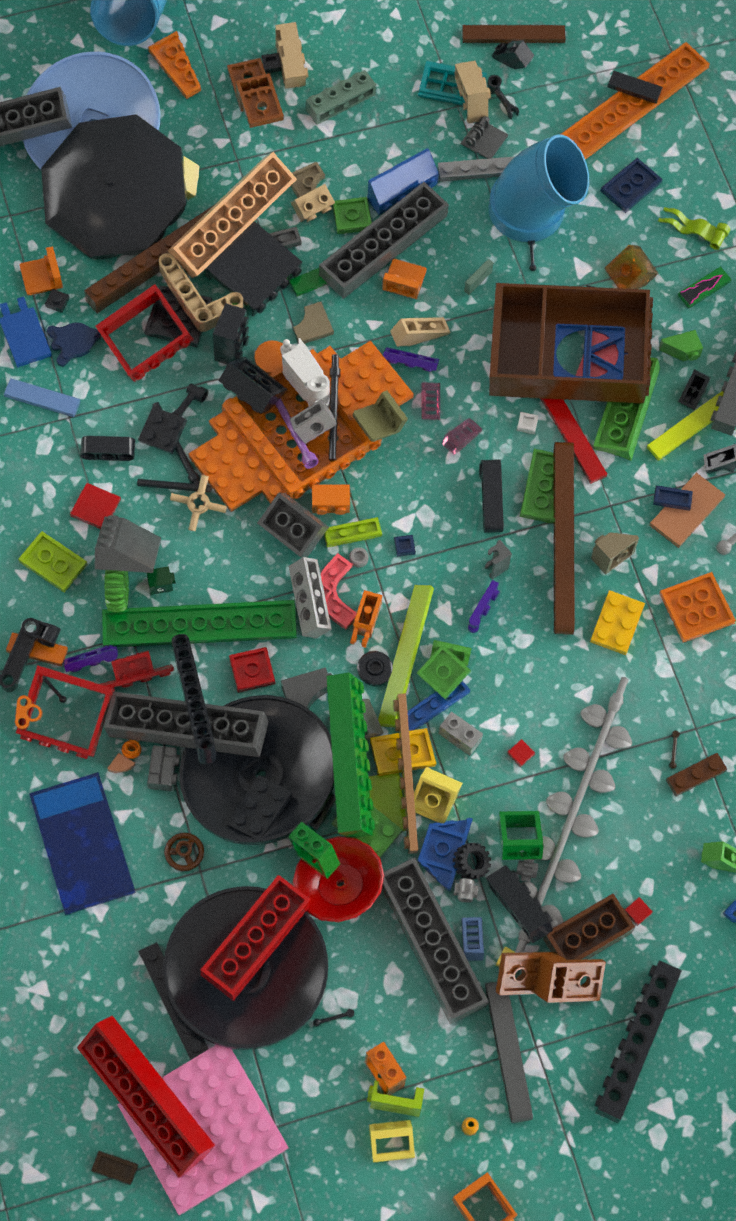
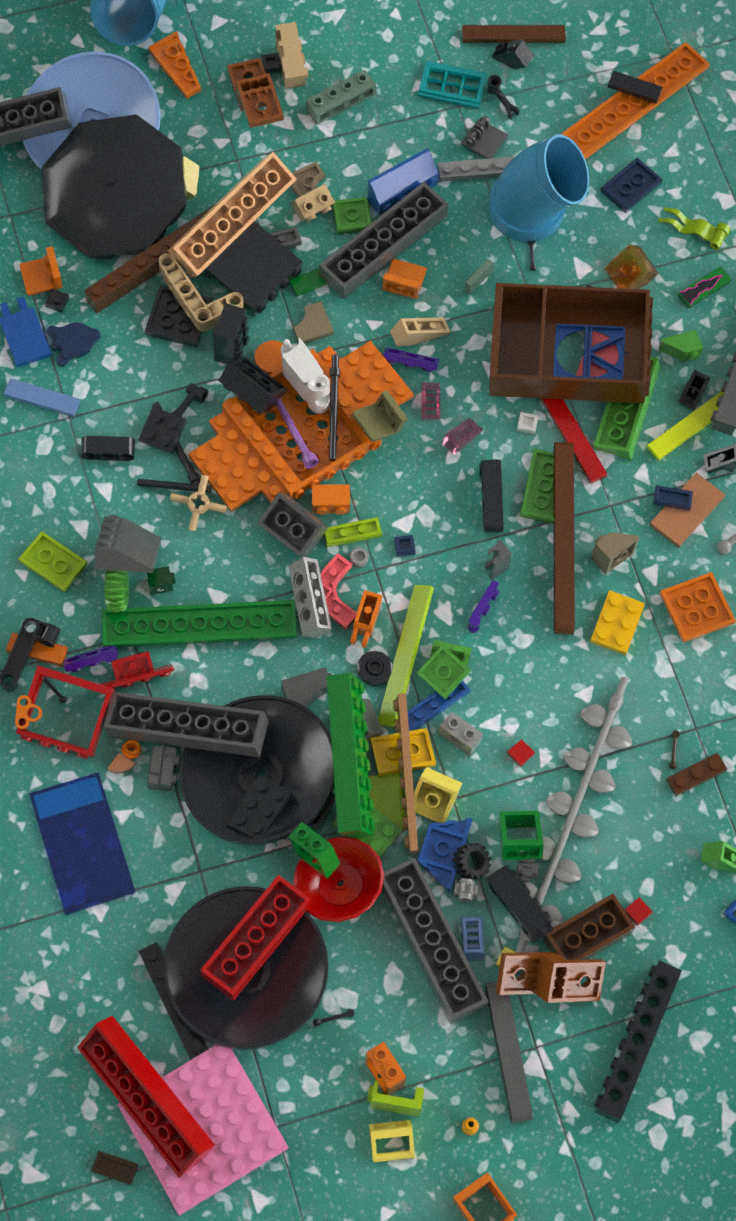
red tile [70,483,121,529] -> none
red window [95,284,194,382] -> none
reddish brown piece [164,833,204,871] -> none
black beam [172,634,216,764] -> none
red tile [229,647,276,693] -> none
light grey brick [290,399,336,444] -> none
tan wedge [455,61,491,124] -> none

